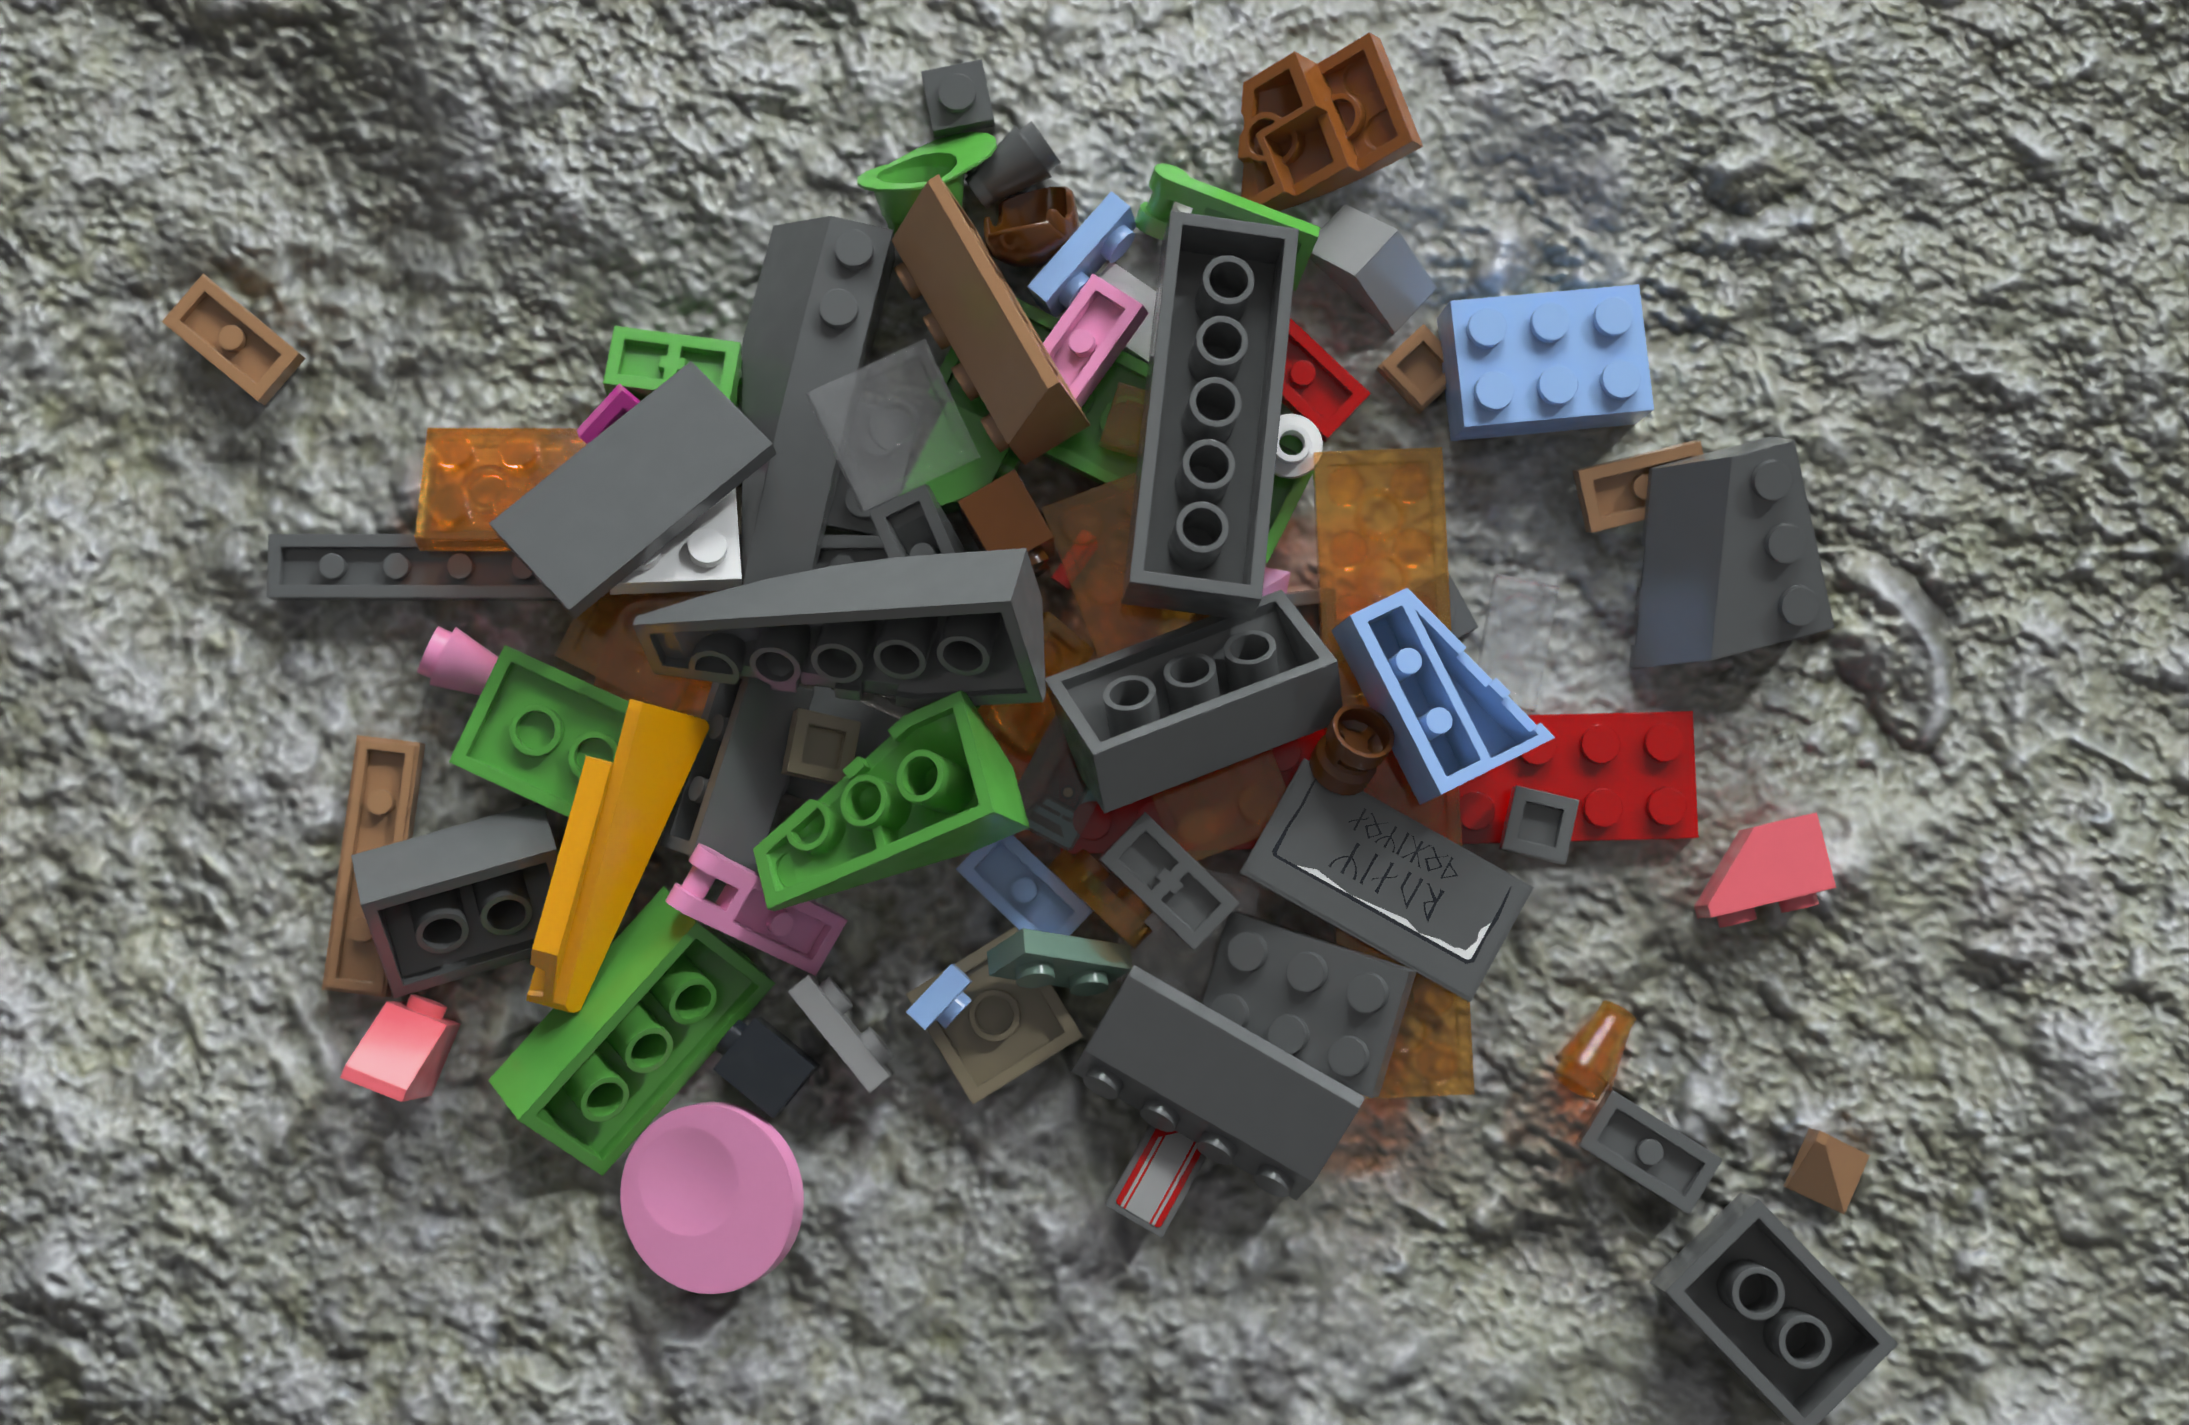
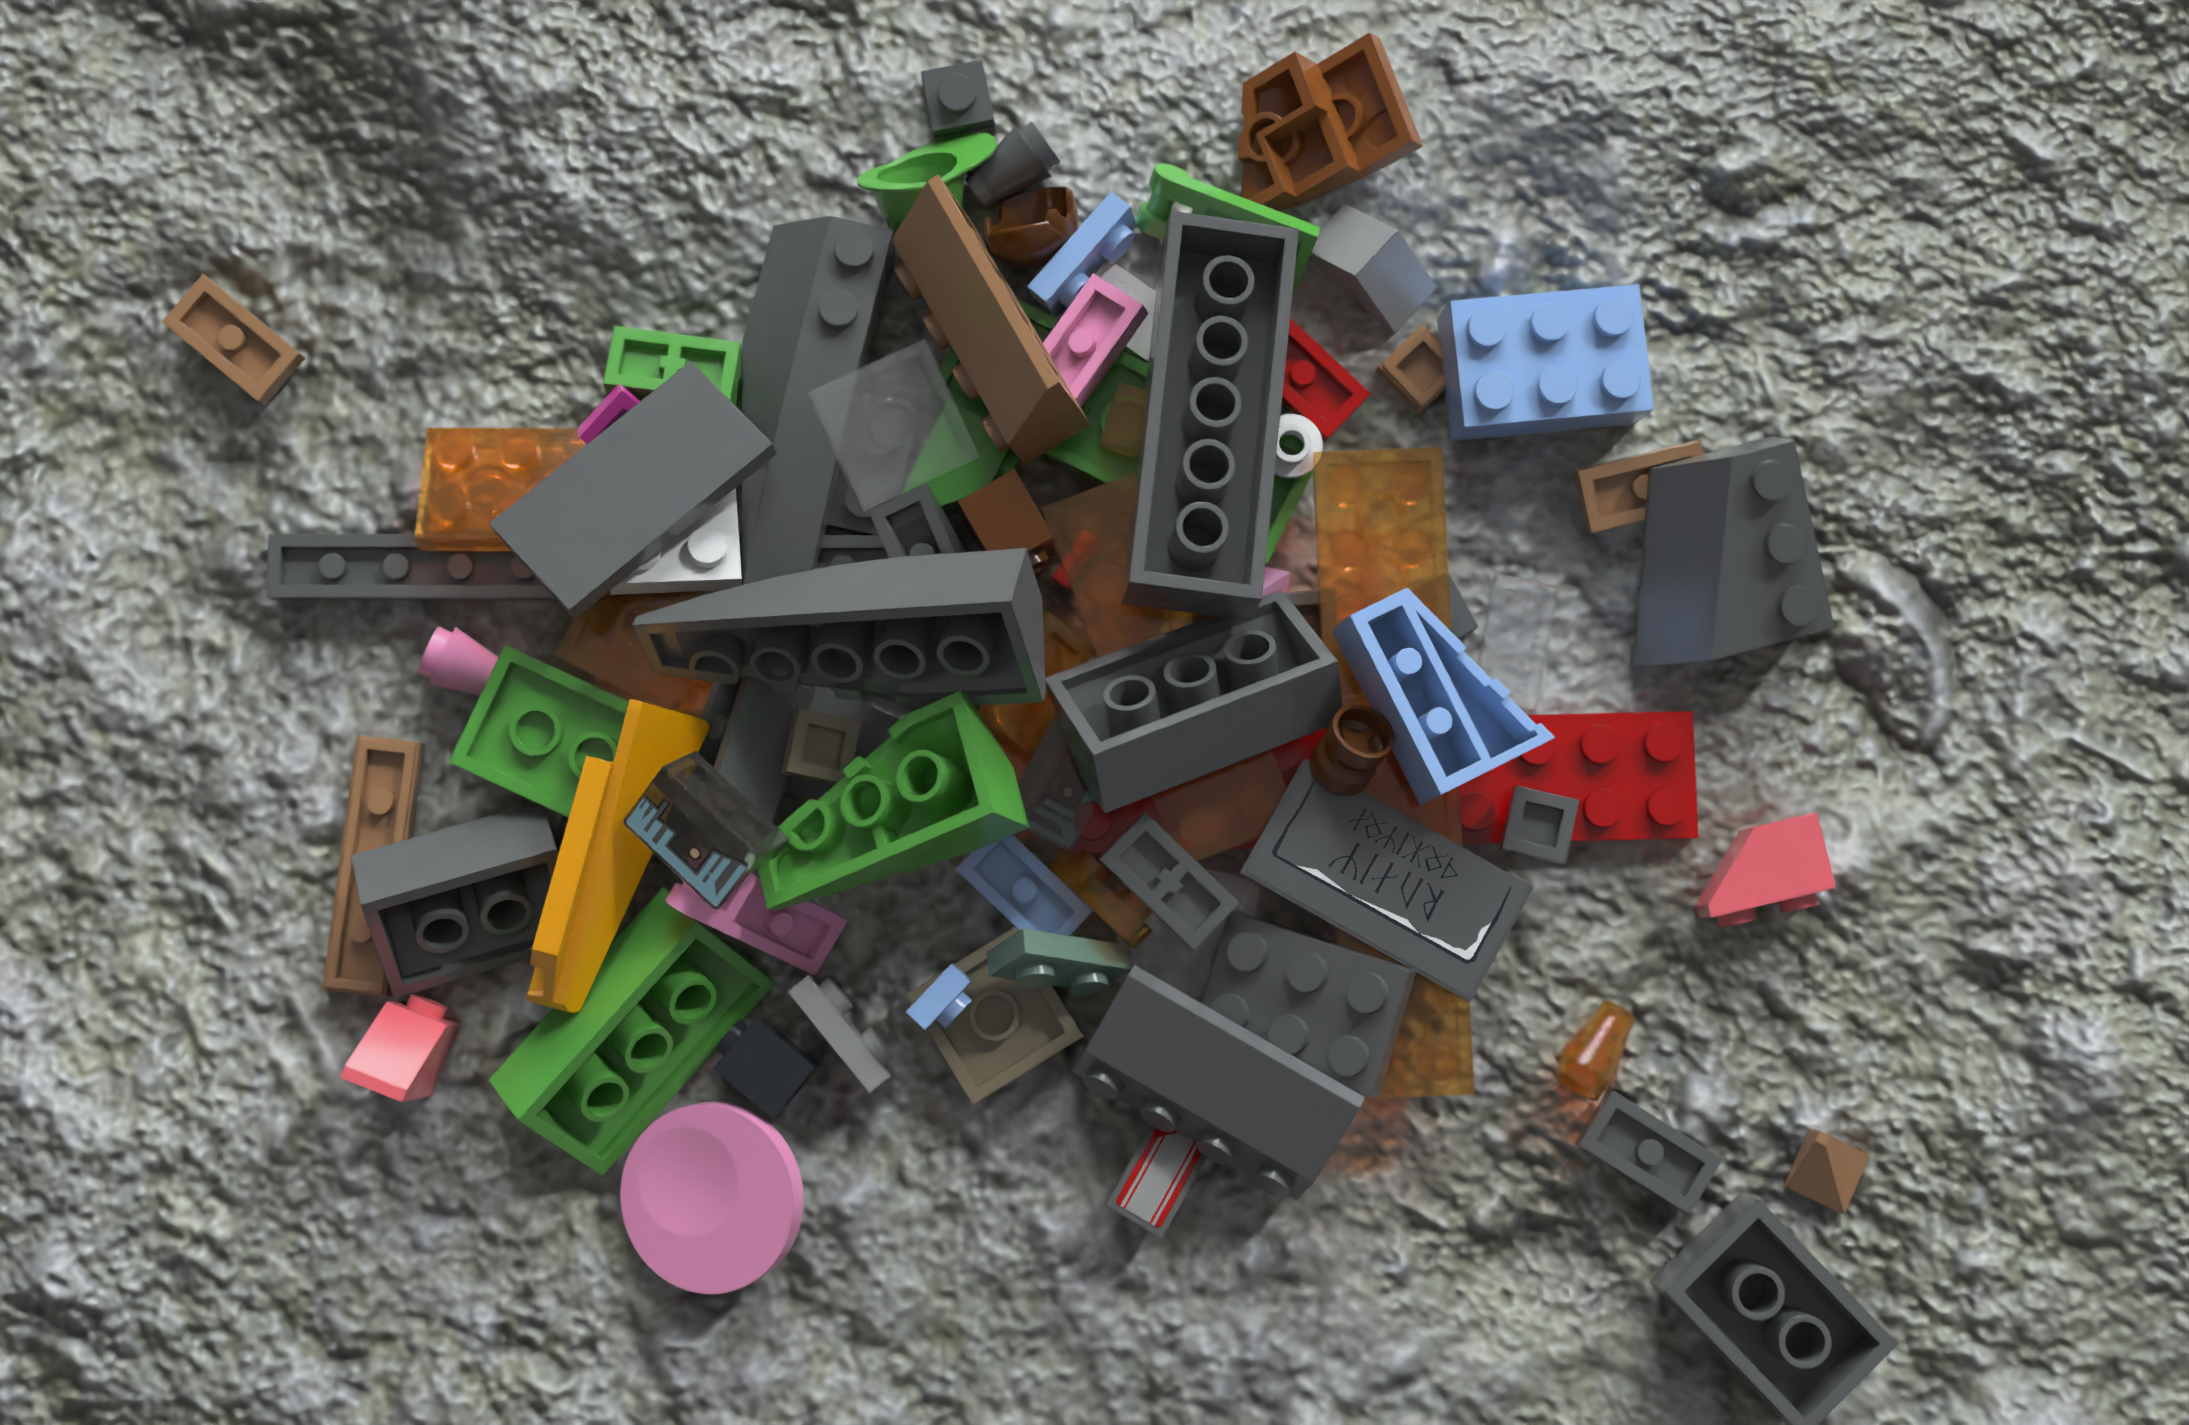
none -> clear smoke panel [624,751,789,910]

